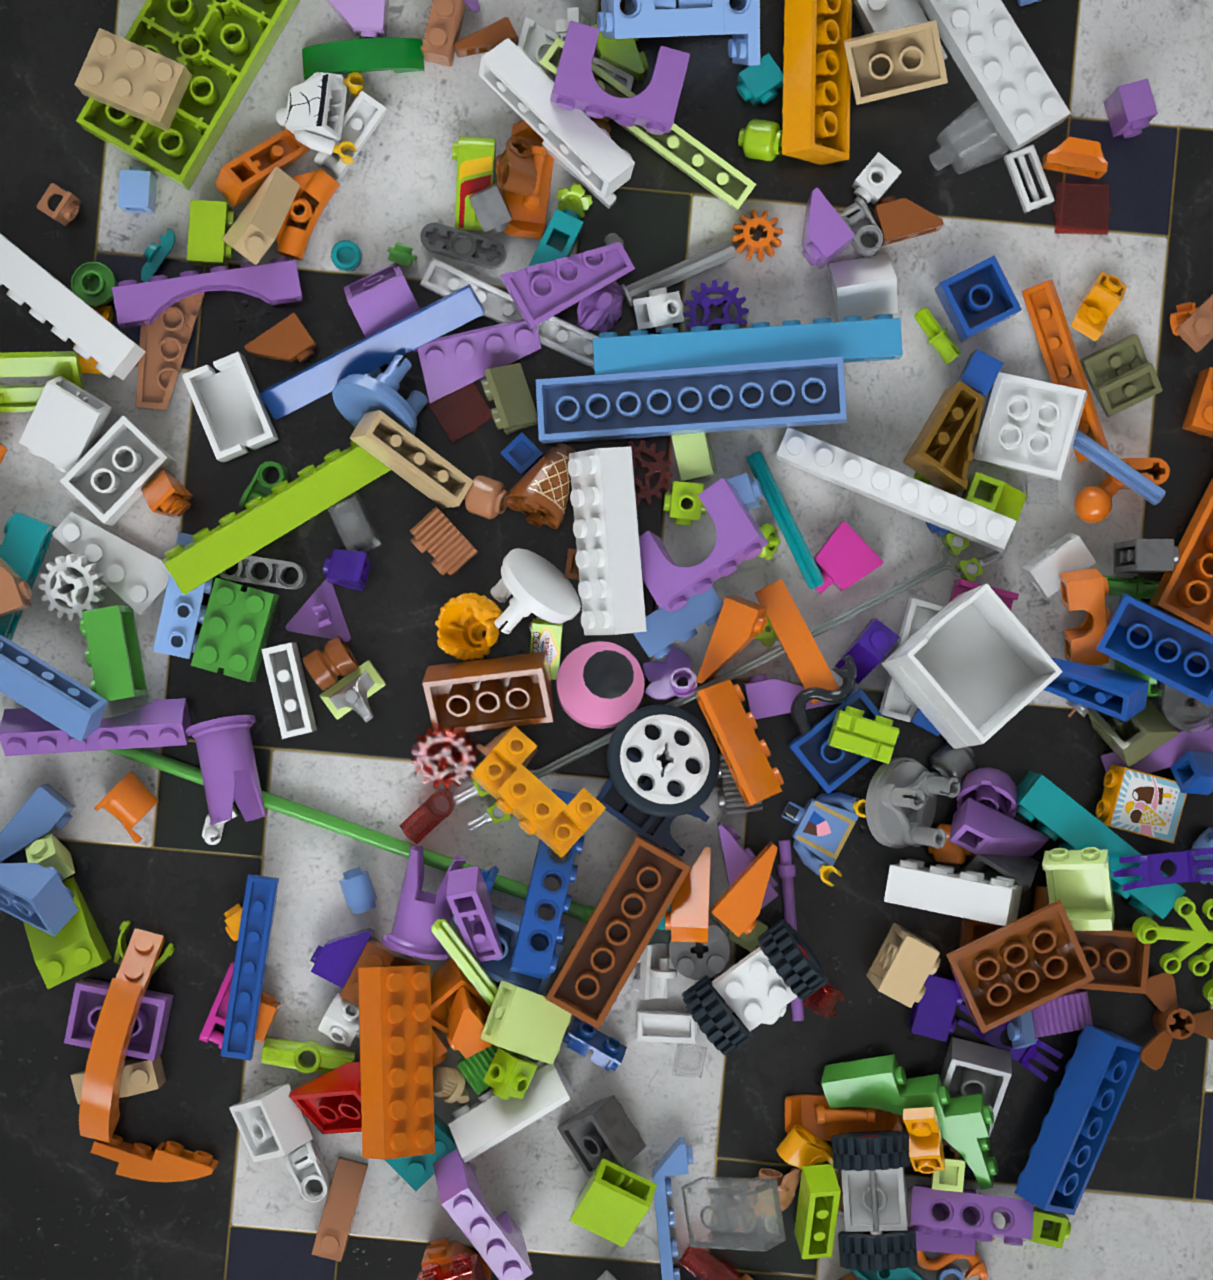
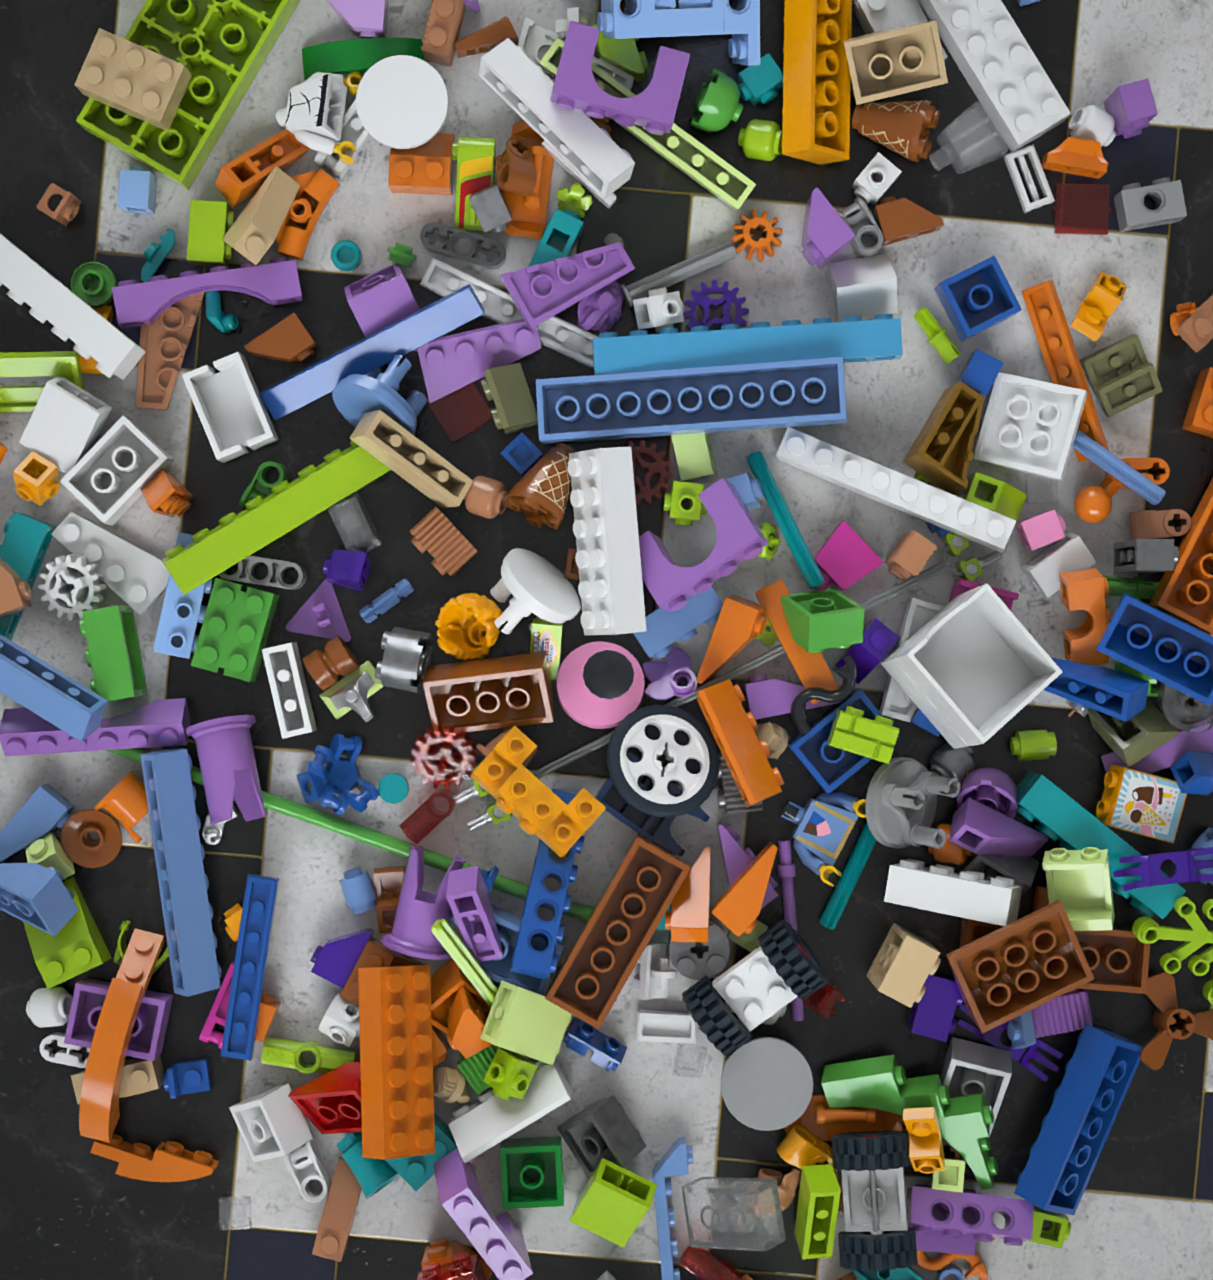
none -> light orange brick [13,451,60,506]
none -> white head [26,987,73,1028]
none -> white beam [40,1032,90,1068]
none -> dark orange dish [61,809,122,868]
none -> medium blue brick [140,748,221,997]
none -> blue bracket [163,1058,212,1099]
none -> teal arm [205,291,238,333]
none -> clear tile [219,1196,252,1230]
none -> blue piece [296,734,380,815]
none -> teal plant [337,1132,399,1199]
none -> white piece [356,55,449,149]
none -> medium blue axle [359,579,414,623]
none -> dark orange slope [373,866,405,933]
none -> flat silver brick [375,627,433,693]
none -> teal tile [378,773,409,804]
none -> orange slope [388,133,455,195]
none -> green brick [500,1136,565,1209]
none -> bright green cylinder [688,67,743,132]
none -> light grey piece [721,1037,813,1131]
none -> tan piece [754,722,791,760]
none -> bright green slope [781,588,865,653]
none -> teal axle [819,821,877,930]
none -> dark orange cone [852,100,940,162]
none -> nougat brick [885,530,937,581]
none -> lime brick [1010,729,1057,761]
none -> bright pink brick [1015,509,1066,552]
none -> white head [1069,105,1116,147]
none -> light grey brick [1114,177,1187,232]
none -> nougat piece [1129,509,1191,540]

